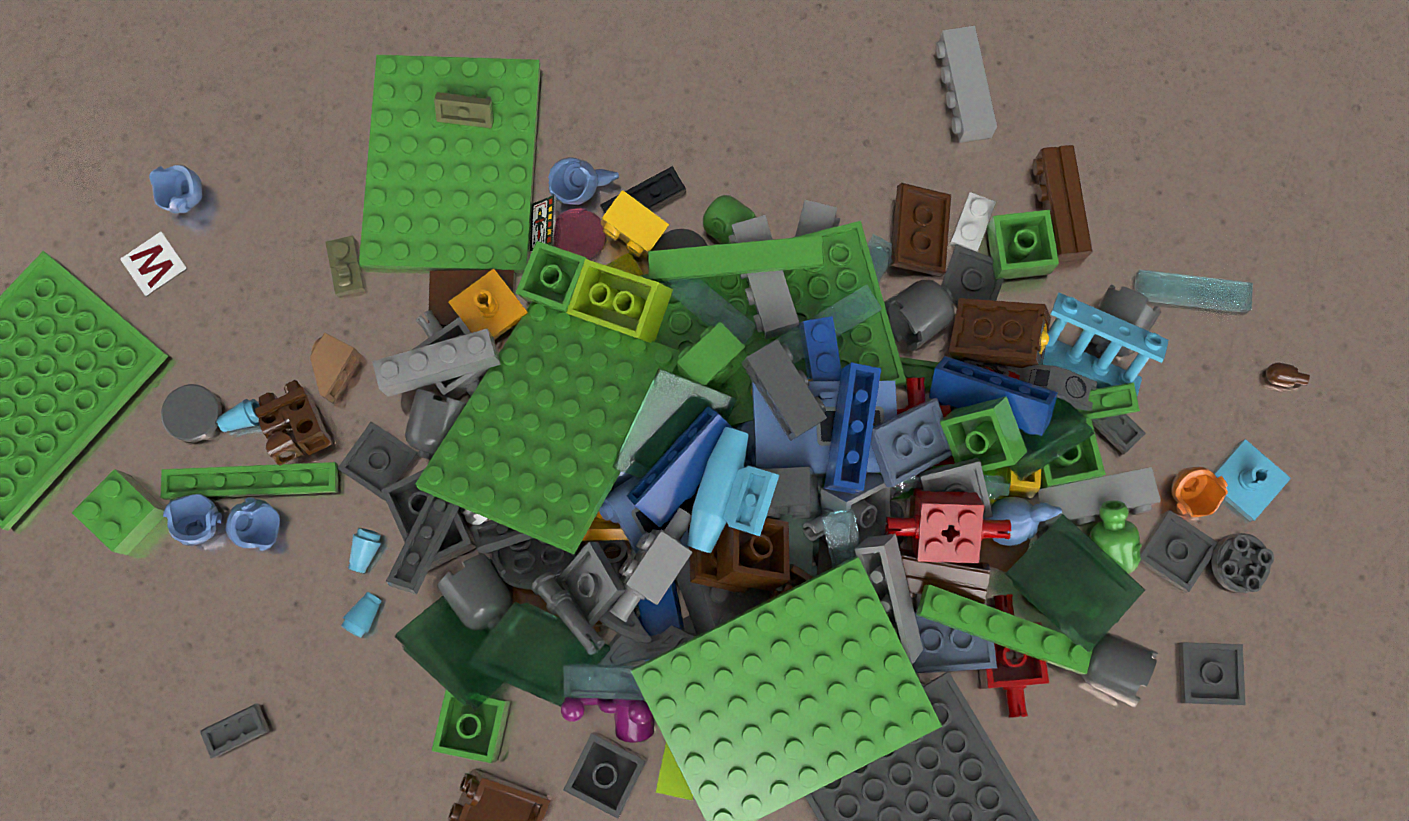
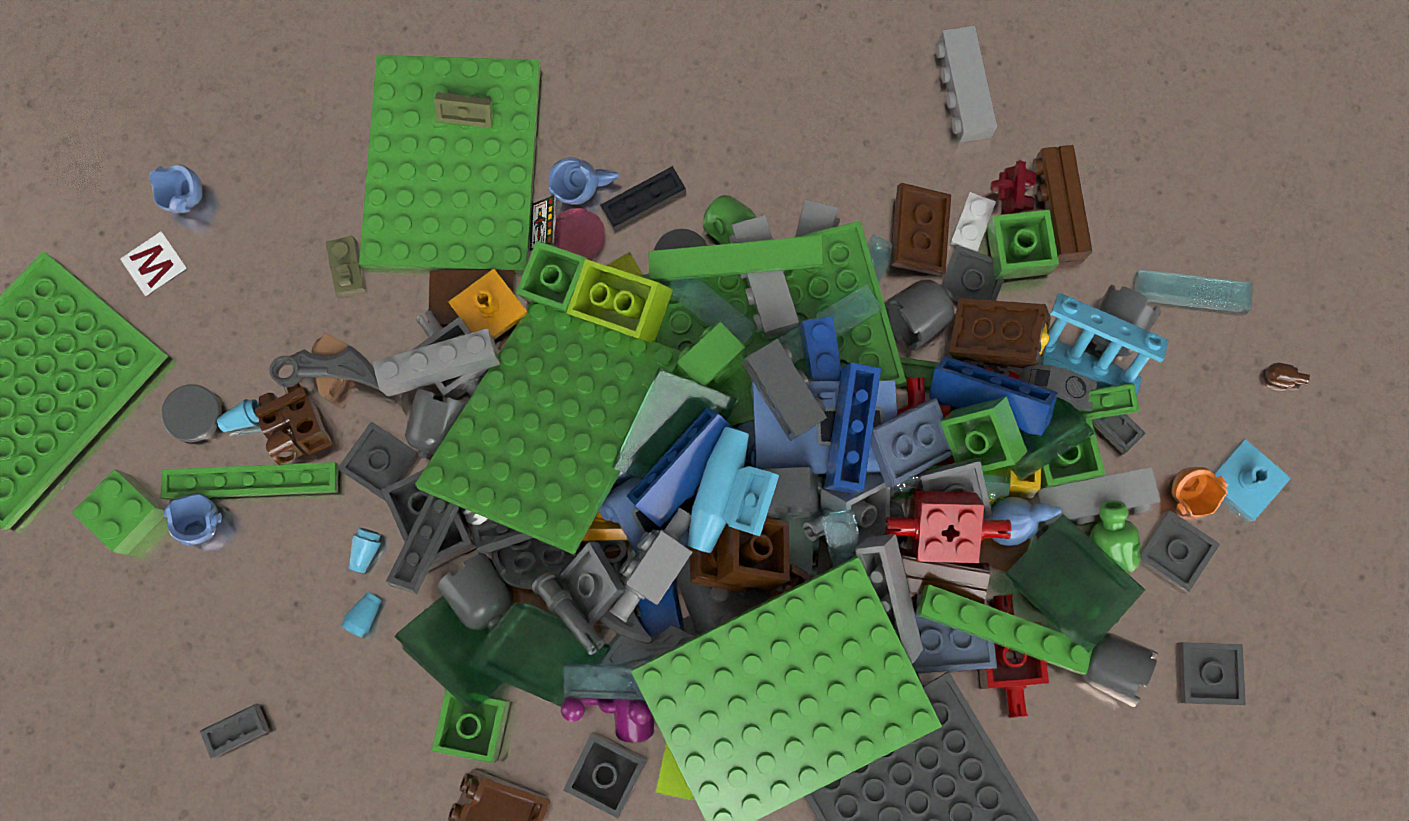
medium blue cap [226,498,280,551] -> none
yellow brick [601,190,669,258] -> none
dark grey tile [1211,533,1274,593] -> none
none -> dark grey piece [269,346,379,389]
none -> dark red hips [990,160,1036,215]

